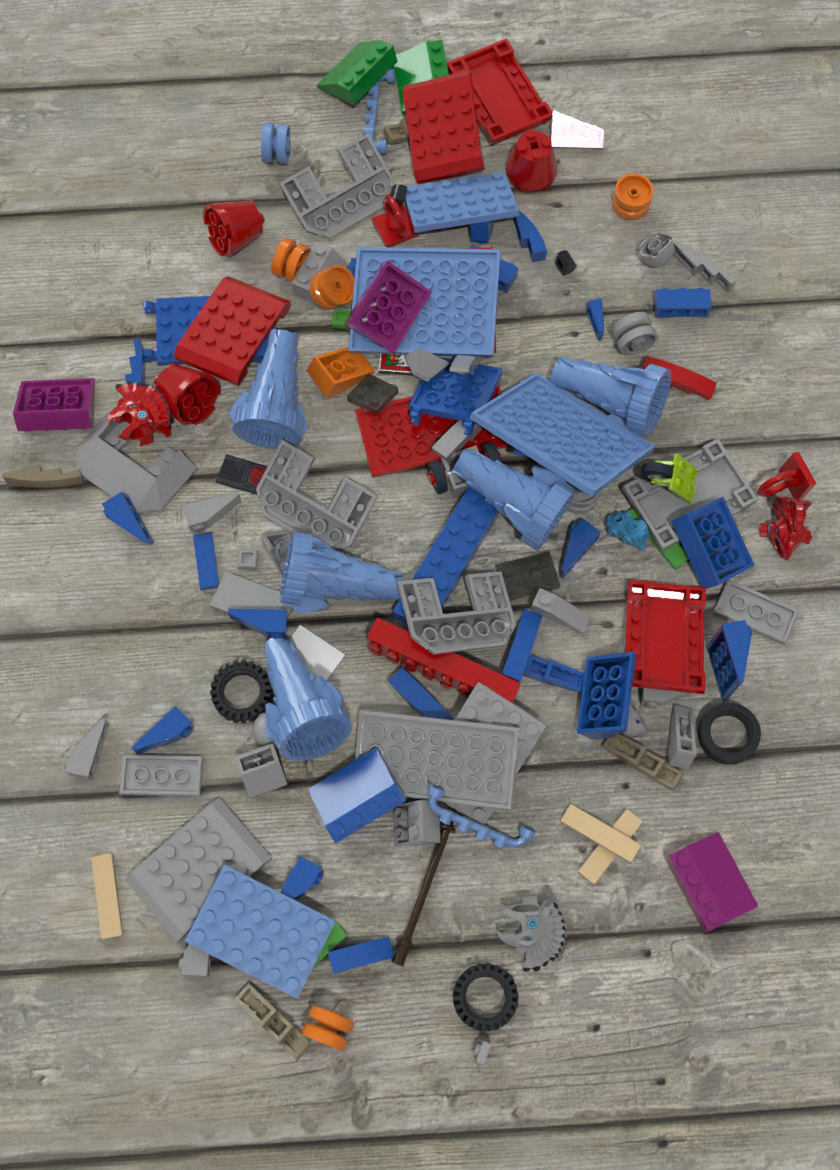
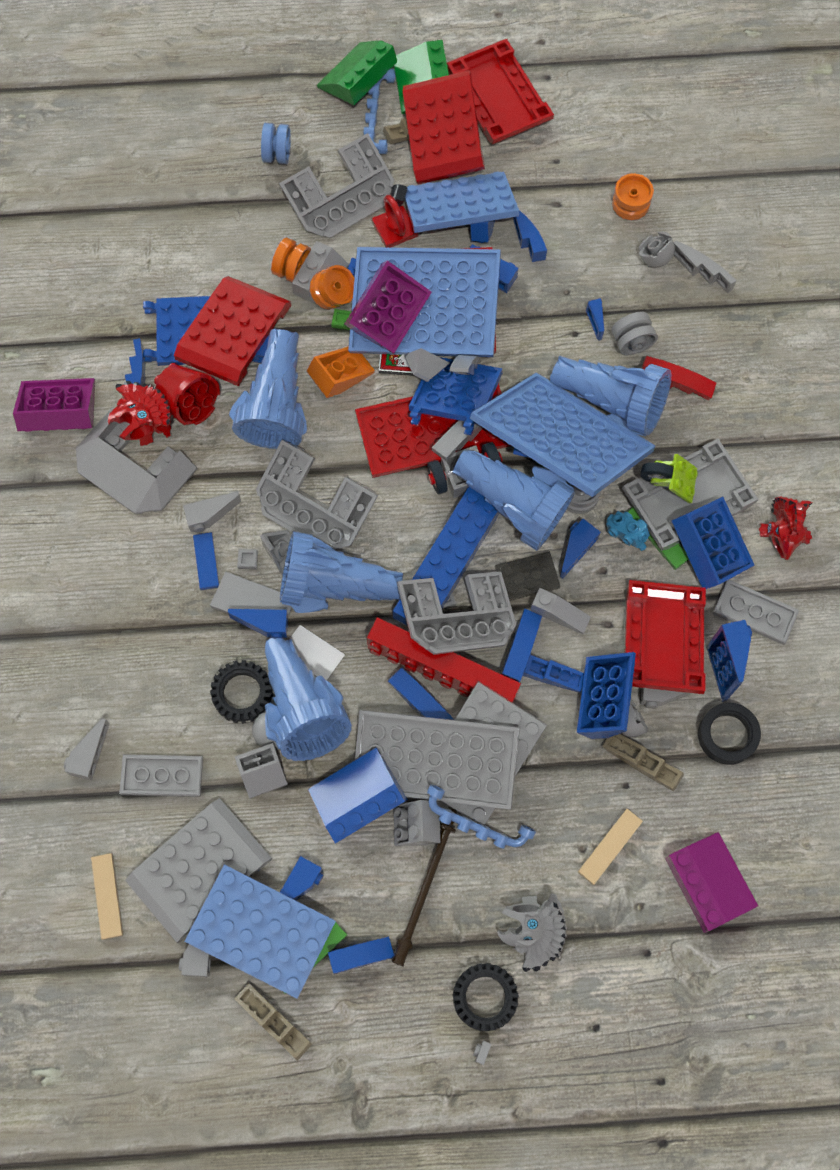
dark tan slope [2,465,84,488] -> none
blue slope [102,492,154,544] -> none
blue slope [131,706,194,755] -> none
red cone [203,200,265,257] -> none
black sticker [216,454,268,495] -> none
orange wheel [301,1005,355,1051] -> none
clear smoke plate [347,374,399,415] -> none
red cone [505,129,557,193] -> none
wing [551,111,604,148] -> none
black brick [555,250,577,276] -> none
tan tile [560,804,641,864] -> none
blue brick [653,288,712,317] -> none
light grey slope [668,705,697,769] -> none
red tile [757,451,817,501] -> none

